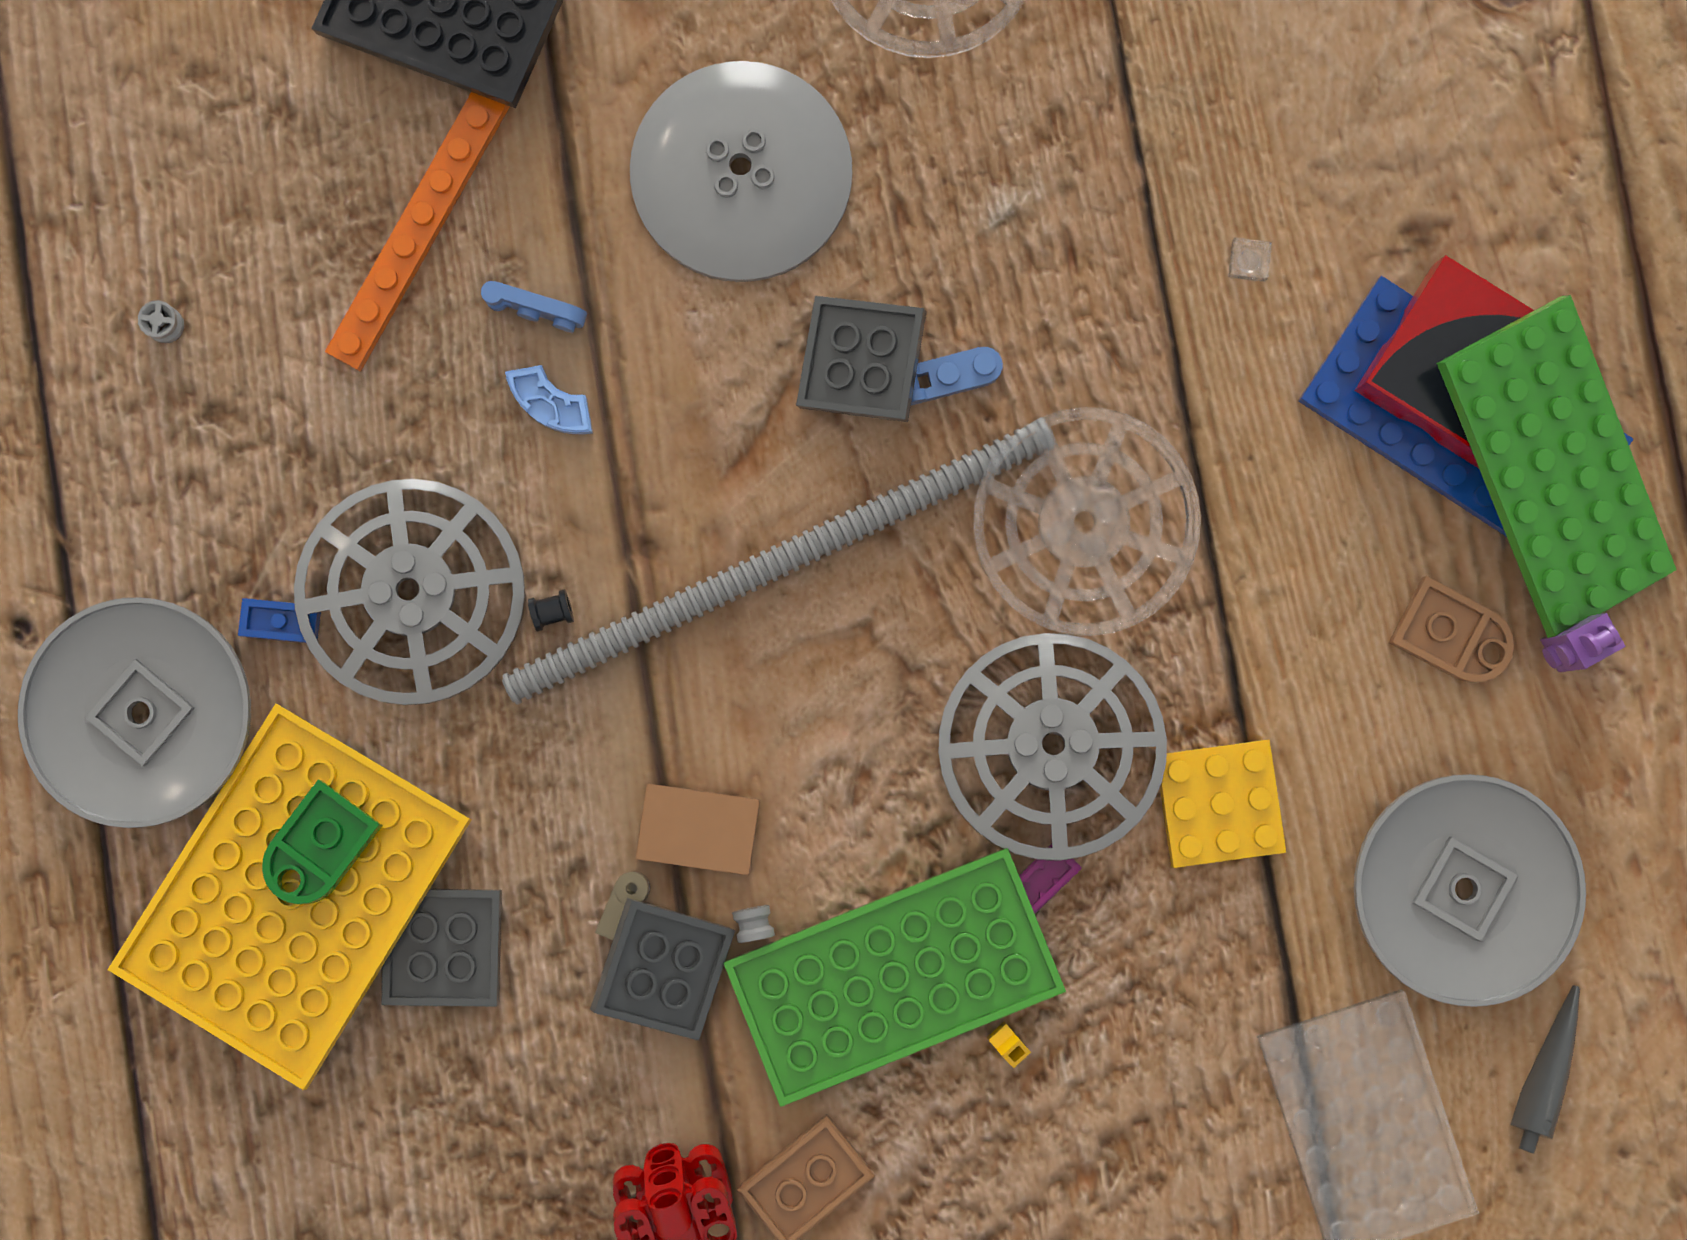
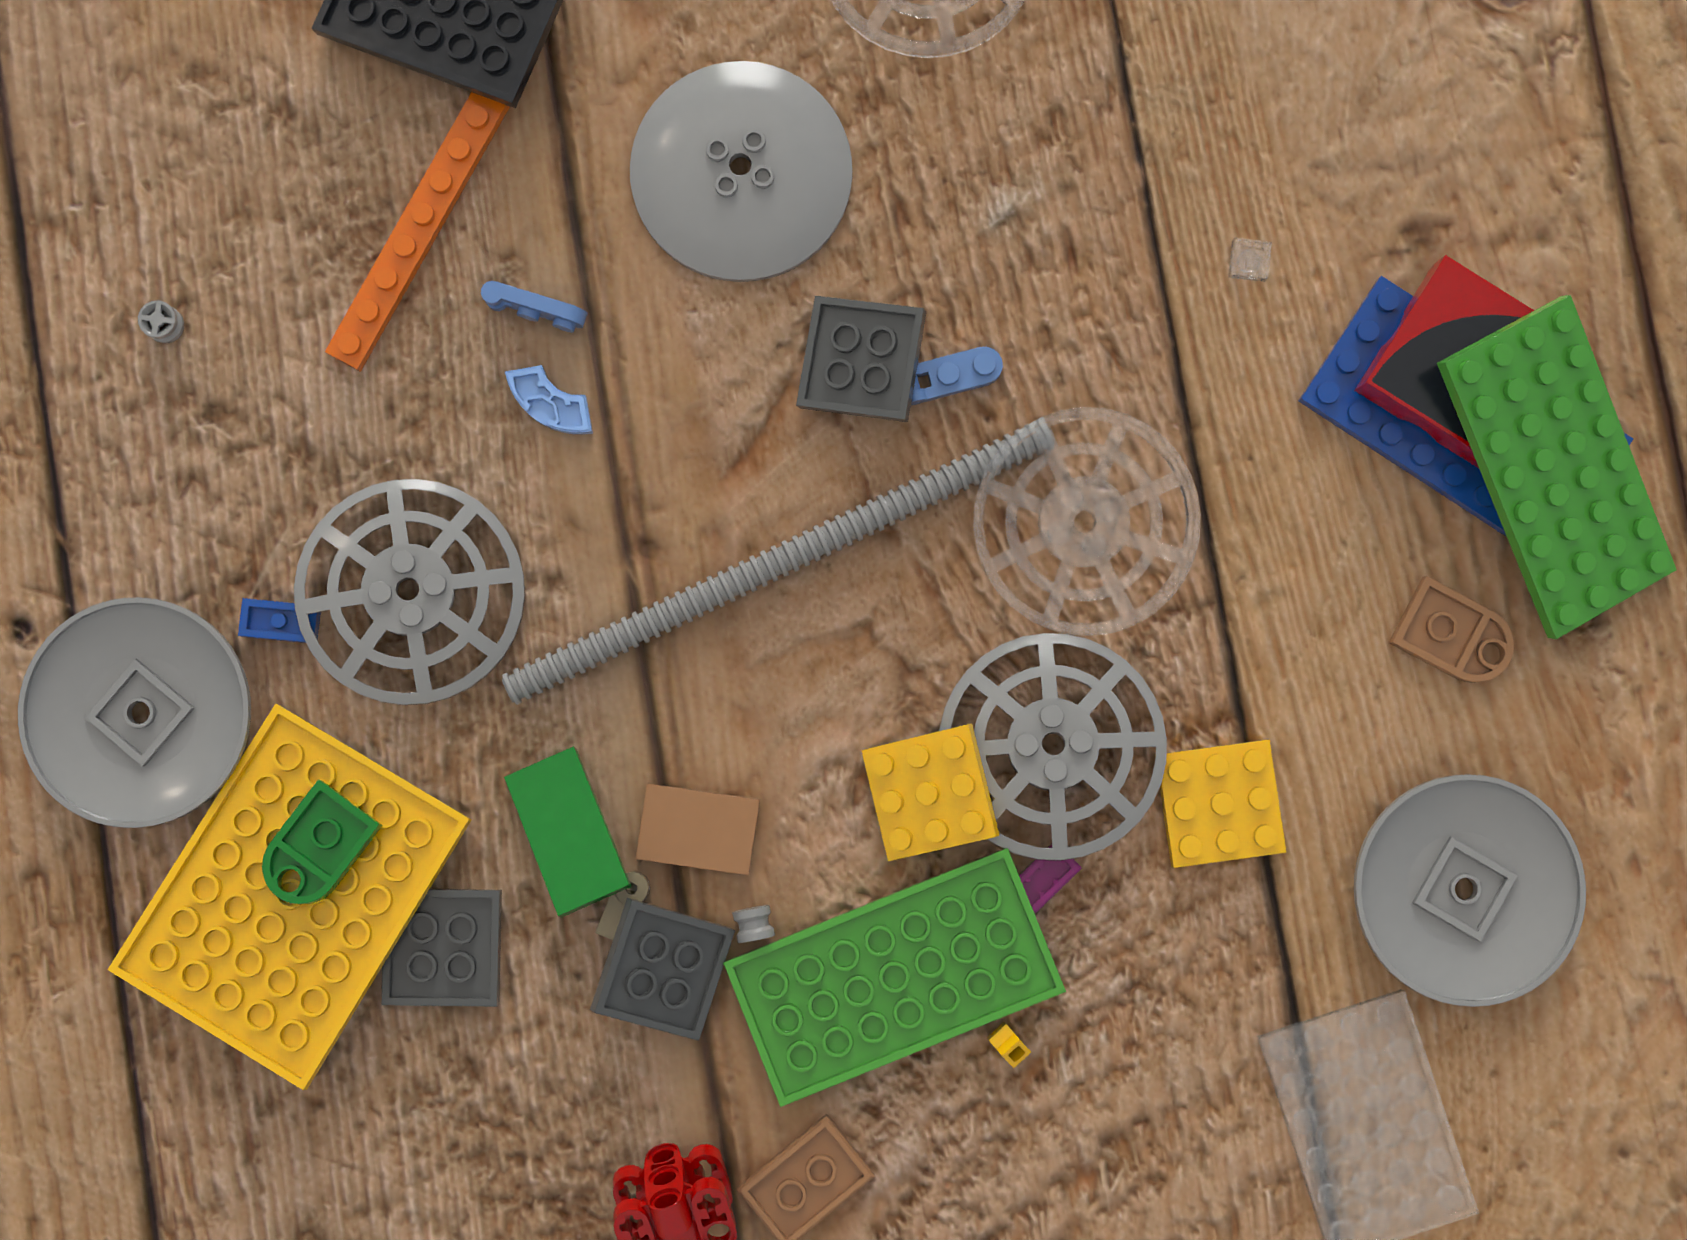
black bush [528,589,574,632] -> none
dark grey piece [1510,985,1580,1154] -> none
medium lavender brick [1540,613,1626,672] -> none
none -> green tile [504,746,632,918]
none -> yellow plate [861,723,1000,861]

